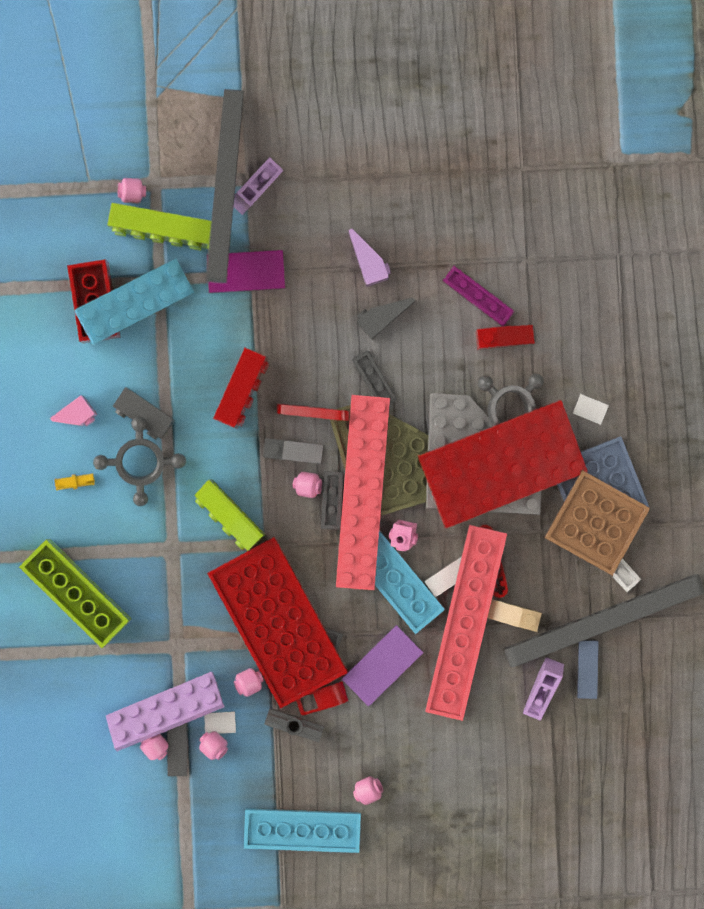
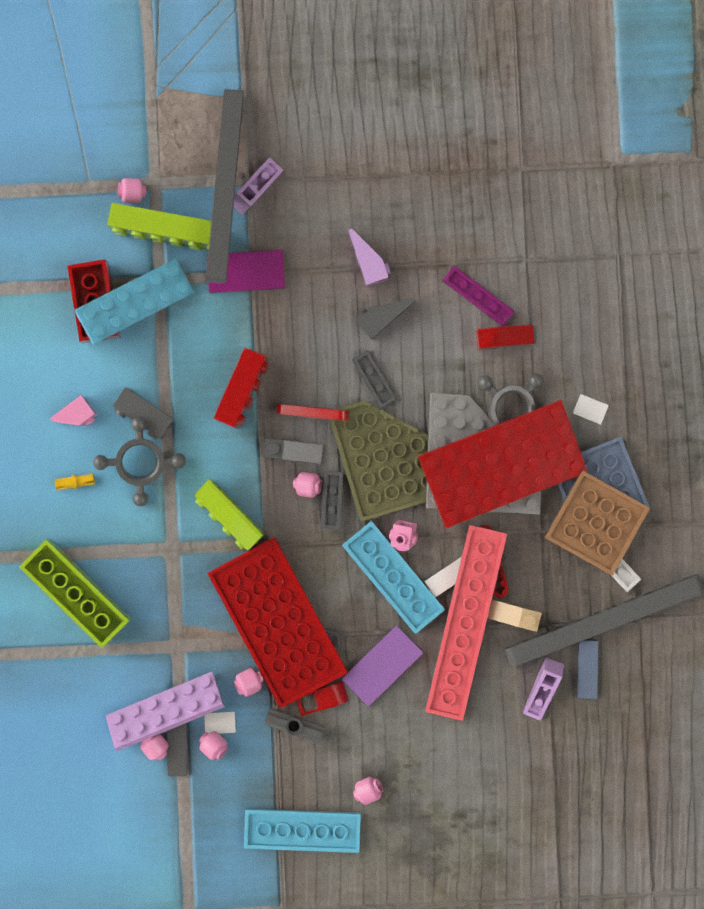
coral plate [336,395,390,590] -> none

